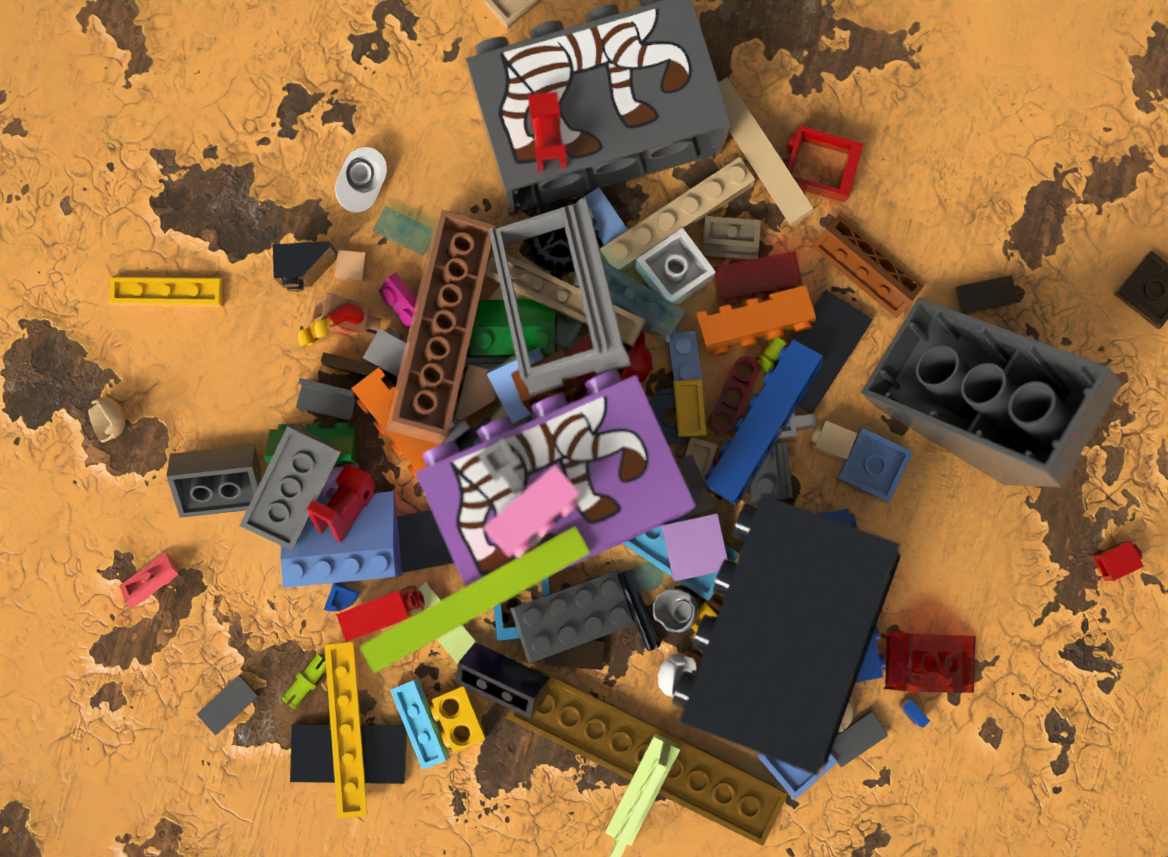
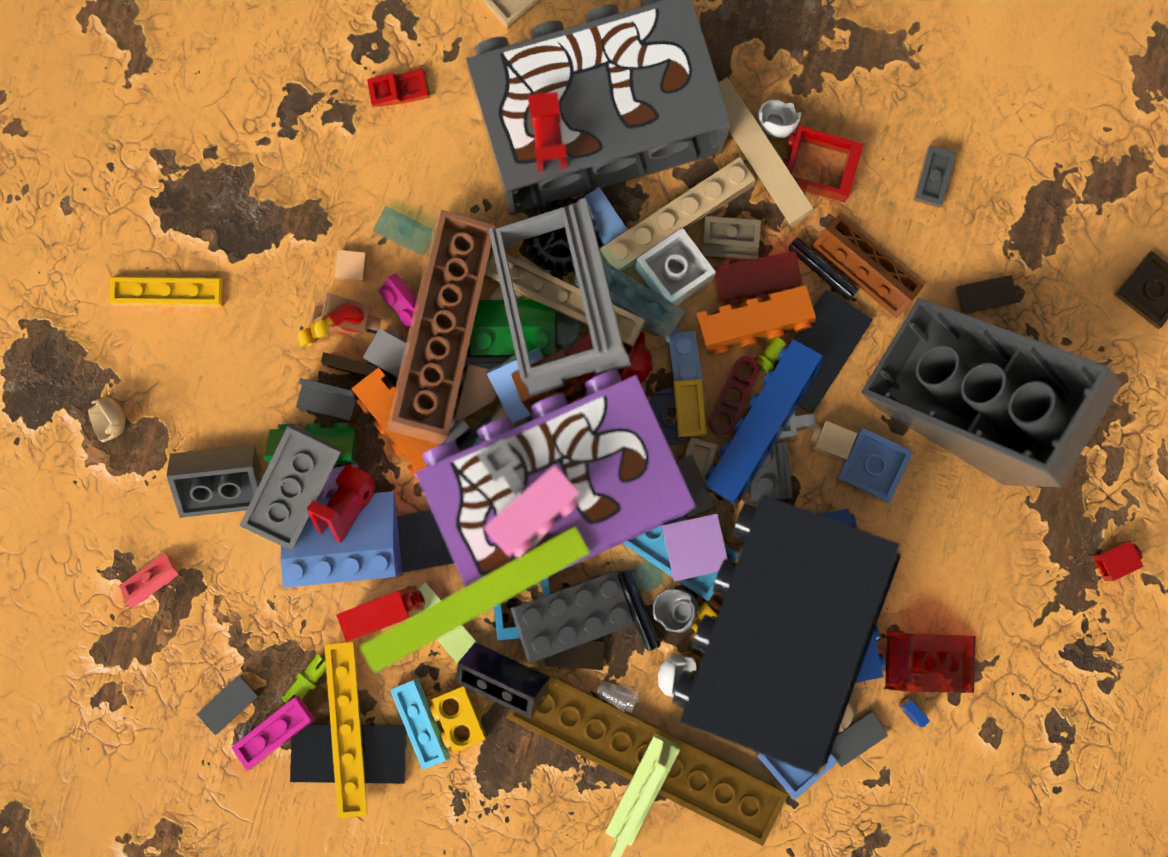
black slope [272,241,337,292] -> none
blue tile [324,583,361,611] -> none
white piece [335,147,387,213] -> none
none -> dark pink plate [231,696,315,771]
none -> red slope [367,69,430,107]
none -> clear cone [596,680,641,713]
none -> white hair [757,99,802,138]
none -> black axle [788,237,858,300]
none -> dark grey plate [913,145,956,208]

